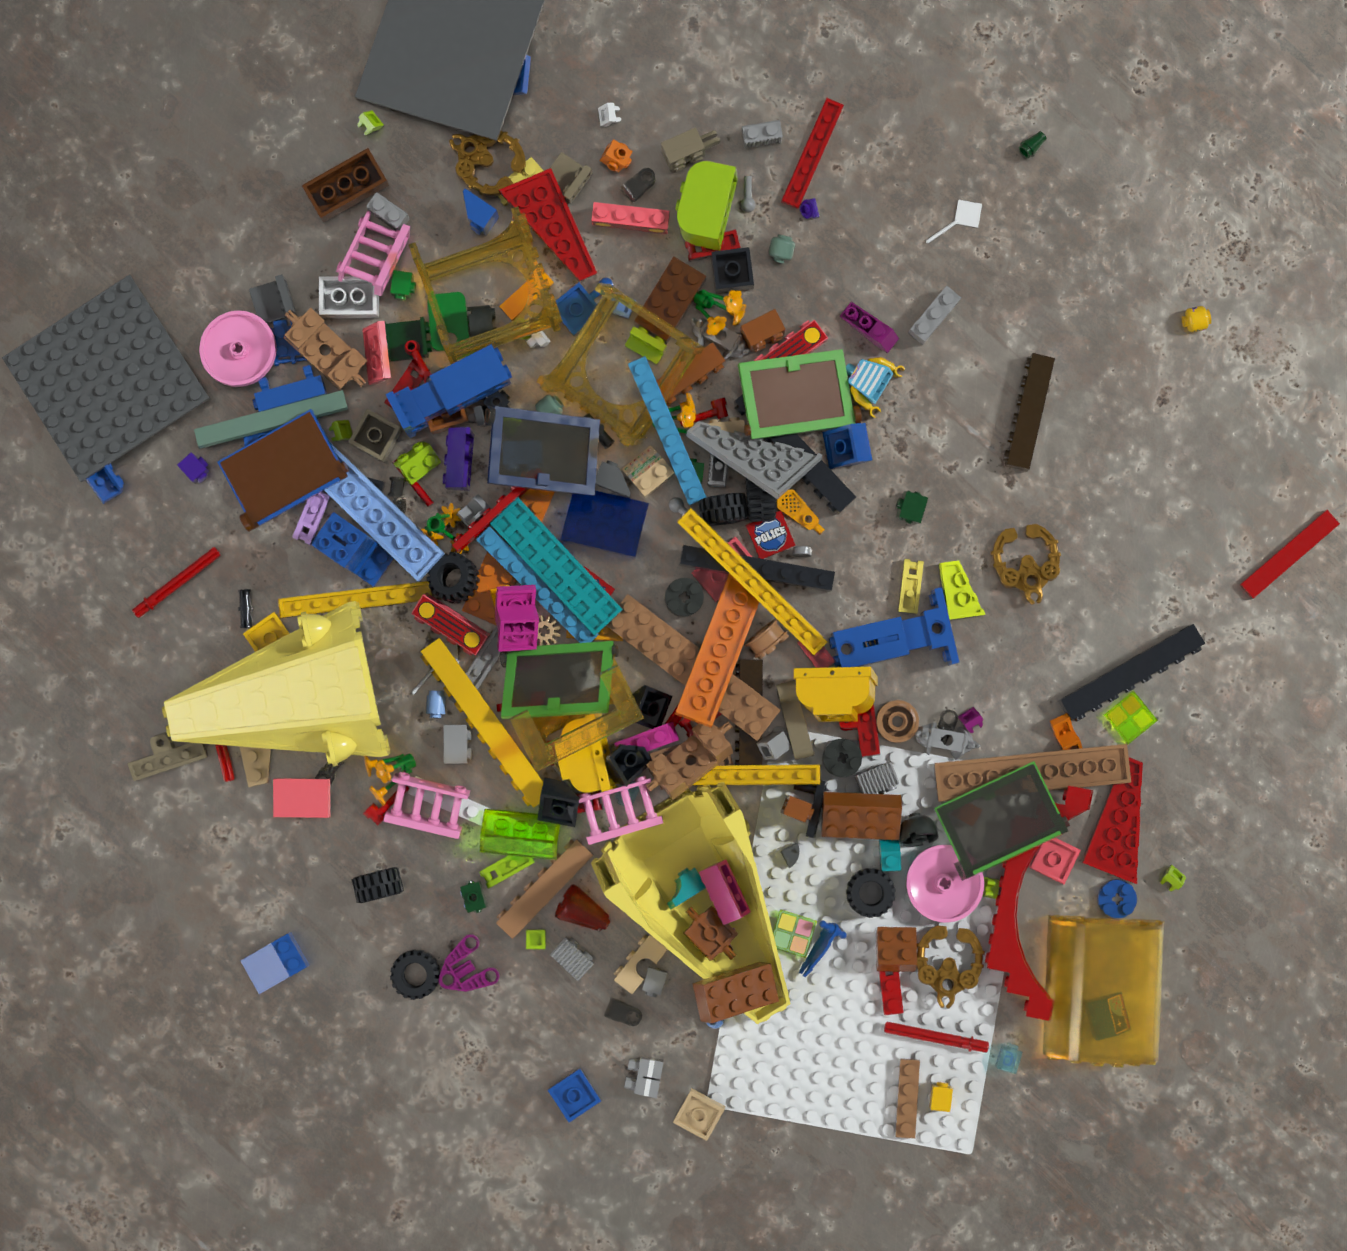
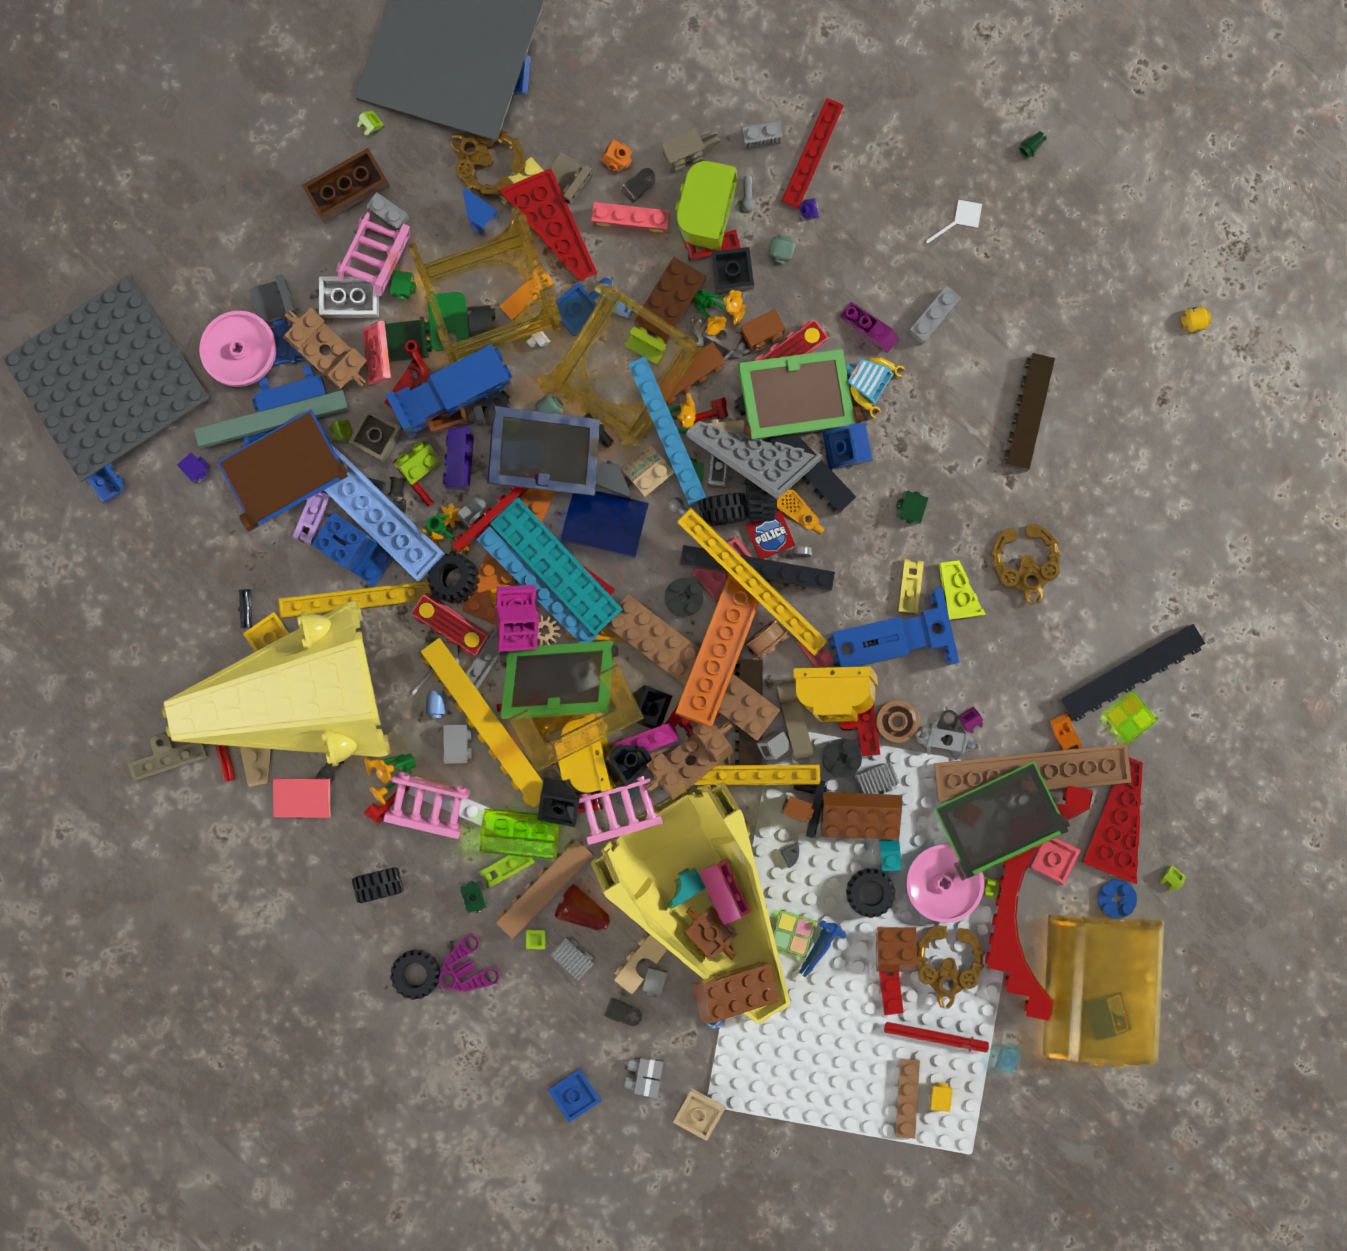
red axle [132,547,221,618] -> none
slope [241,932,310,994] -> none
white tile [598,103,621,127] -> none
pearl dark grey cylinder [899,813,939,847] -> none
red tile [1240,510,1340,599] -> none

